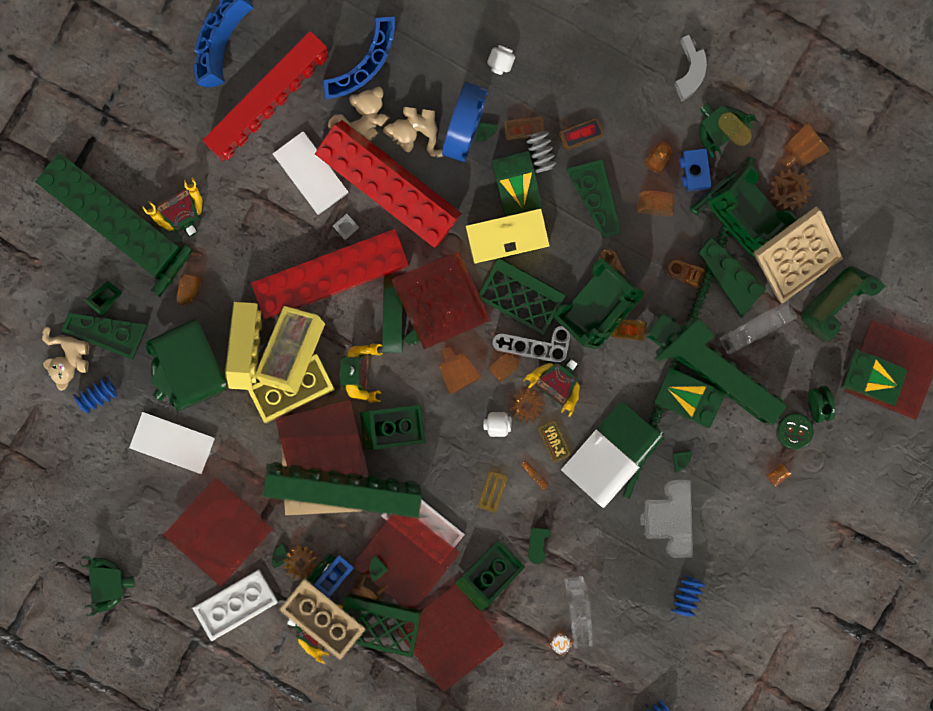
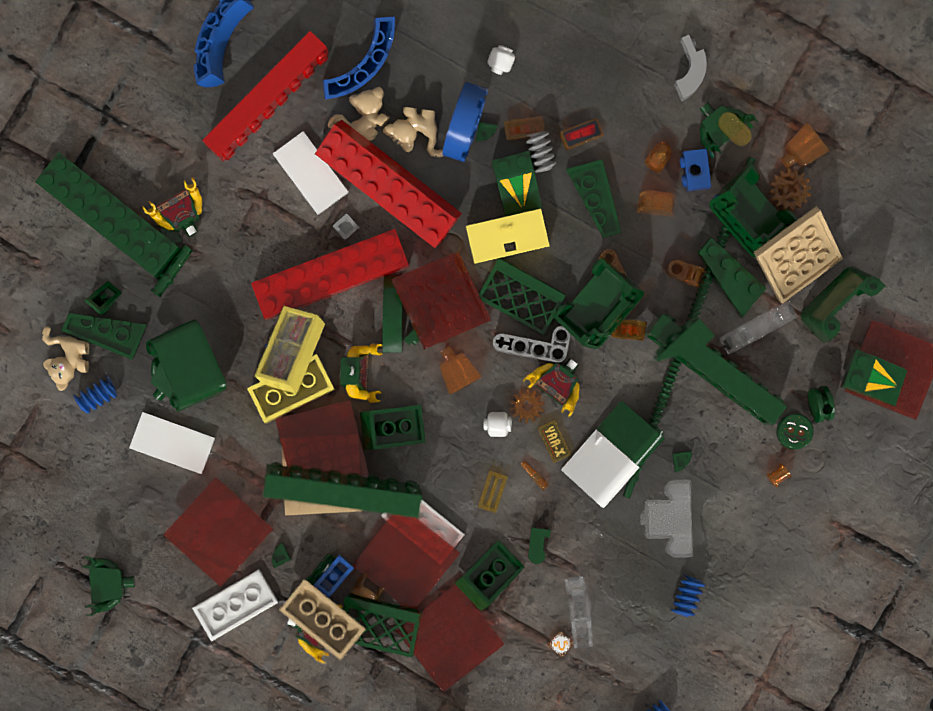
clear orange rock [177,274,201,306] -> none
light yellow brick [226,302,263,390] -> none
clear orange gear [283,546,317,580] -> none
dark green tile [369,555,389,582] -> none
clear orange brick [488,353,519,383] -> none
dark green slope [653,368,726,429] -> none
dark green piece [690,172,737,215] -> none

